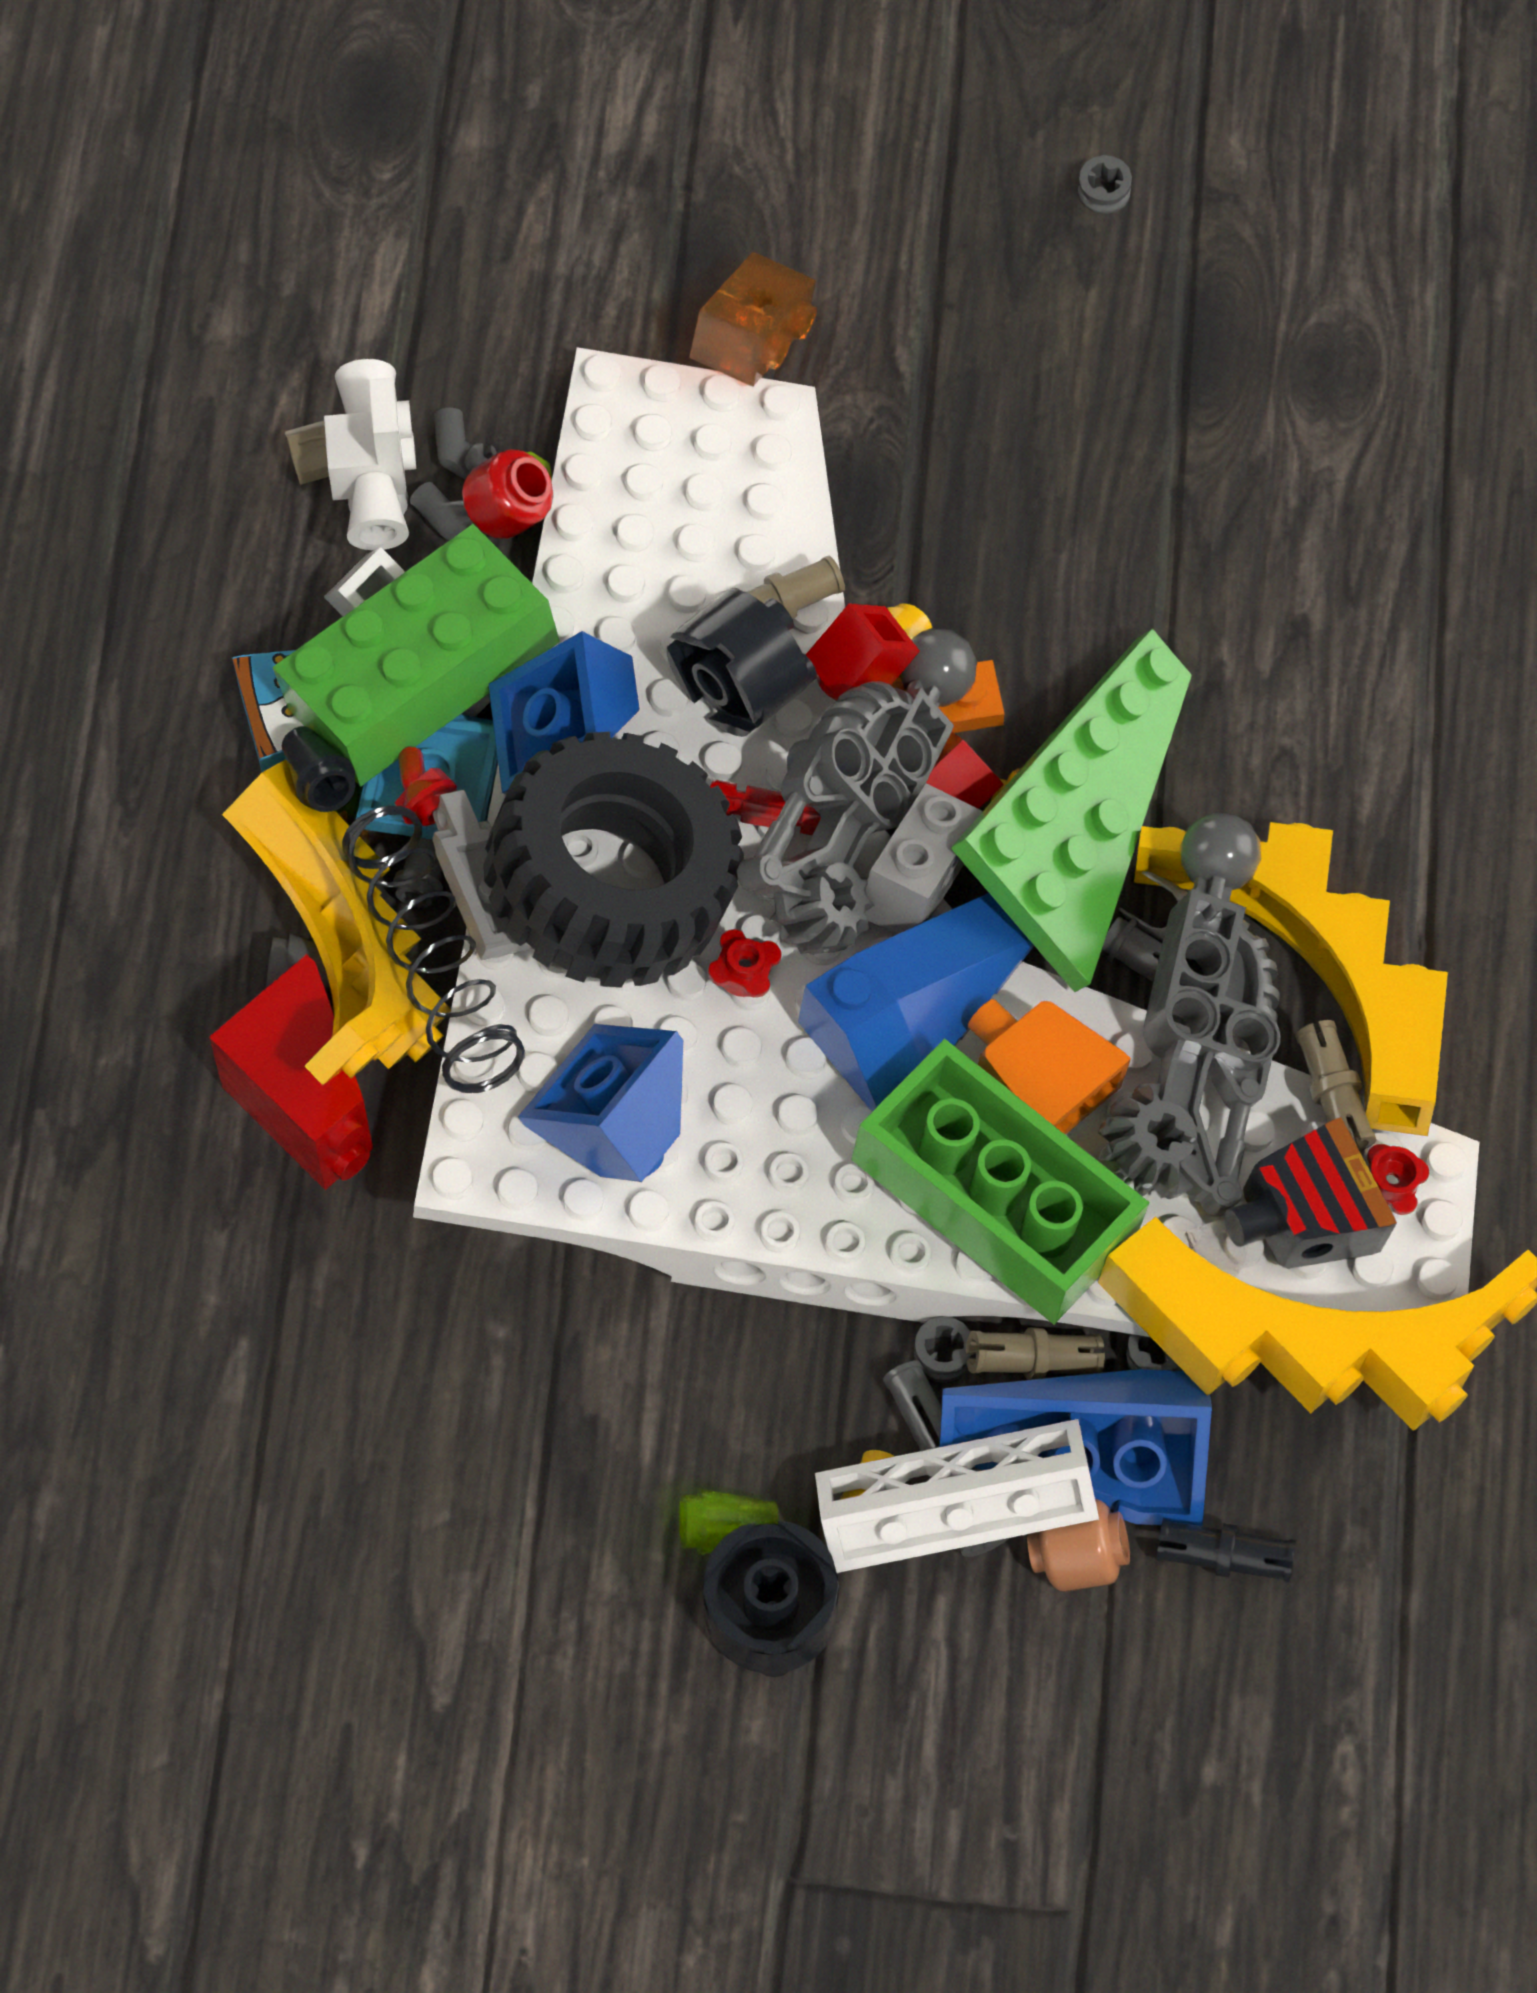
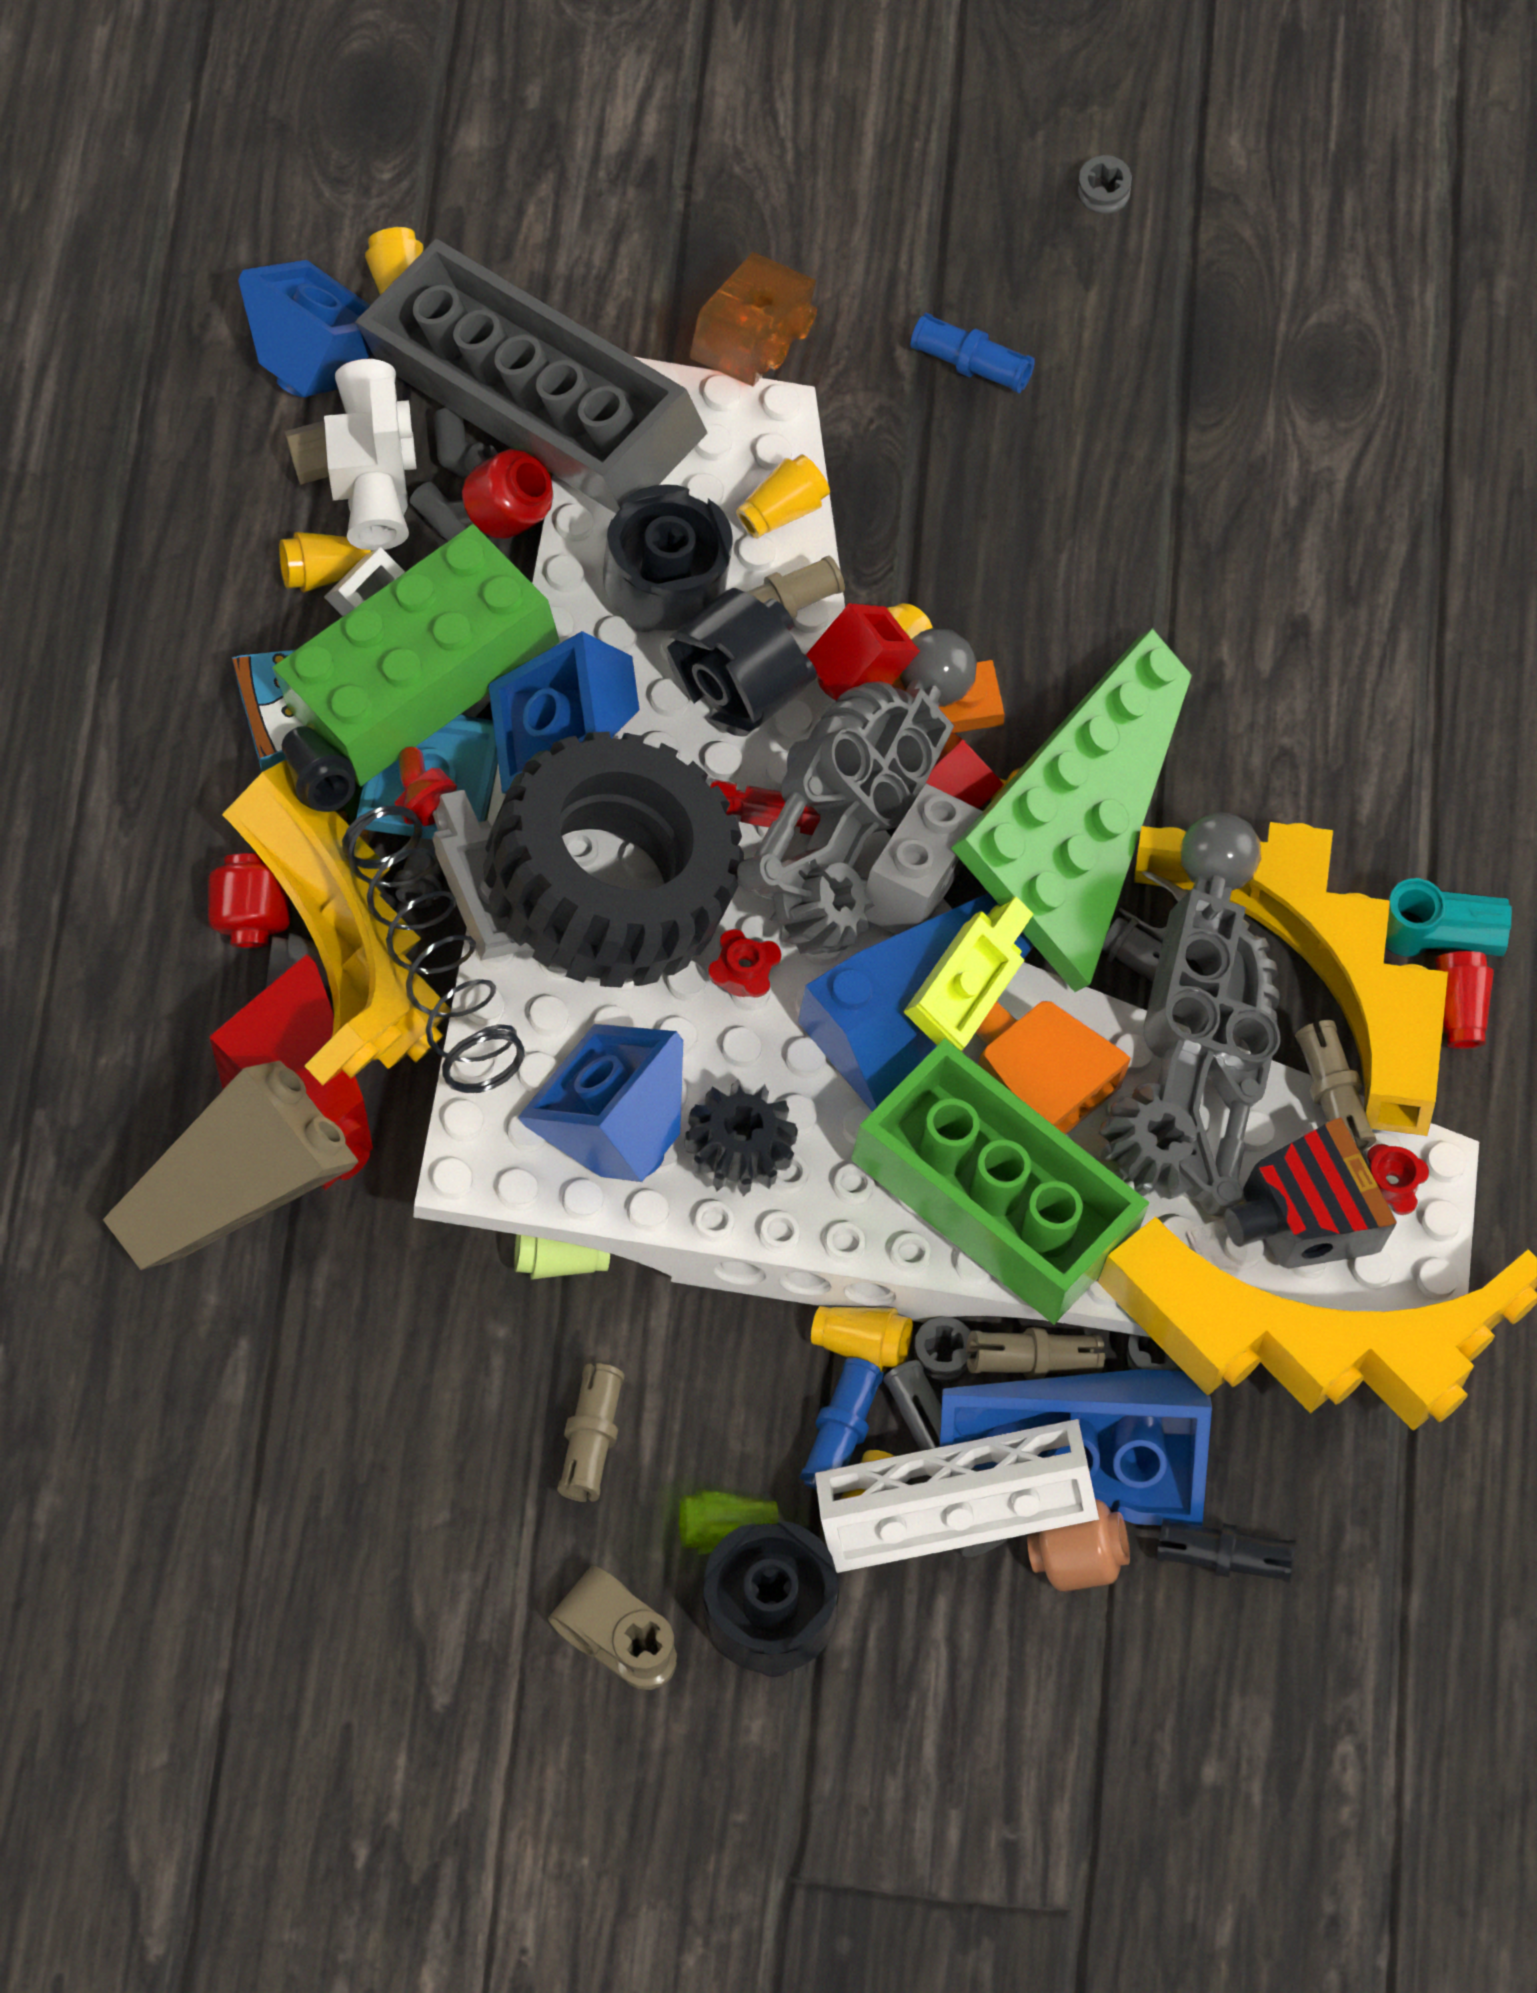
none -> dark tan slope [103,1061,359,1270]
none -> red head [208,853,291,948]
none -> blue slope [238,260,372,397]
none -> yellow cone [279,532,371,593]
none -> dark grey brick [355,238,708,514]
none -> yellow cone [365,227,423,295]
none -> yellowish green cone [514,1234,611,1280]
none -> dark tan piece [548,1566,677,1690]
none -> dark tan pin [557,1363,625,1502]
none -> black brick [603,484,733,632]
none -> black gear [684,1079,798,1197]
none -> yellow cone [736,454,830,539]
none -> blue pin [799,1358,885,1494]
none -> yellow cone [811,1306,913,1372]
none -> neon yellow hinge [903,896,1033,1051]
none -> blue pin [910,313,1035,393]
none -> teal piece [1385,878,1512,957]
none -> red cone [1435,951,1494,1049]

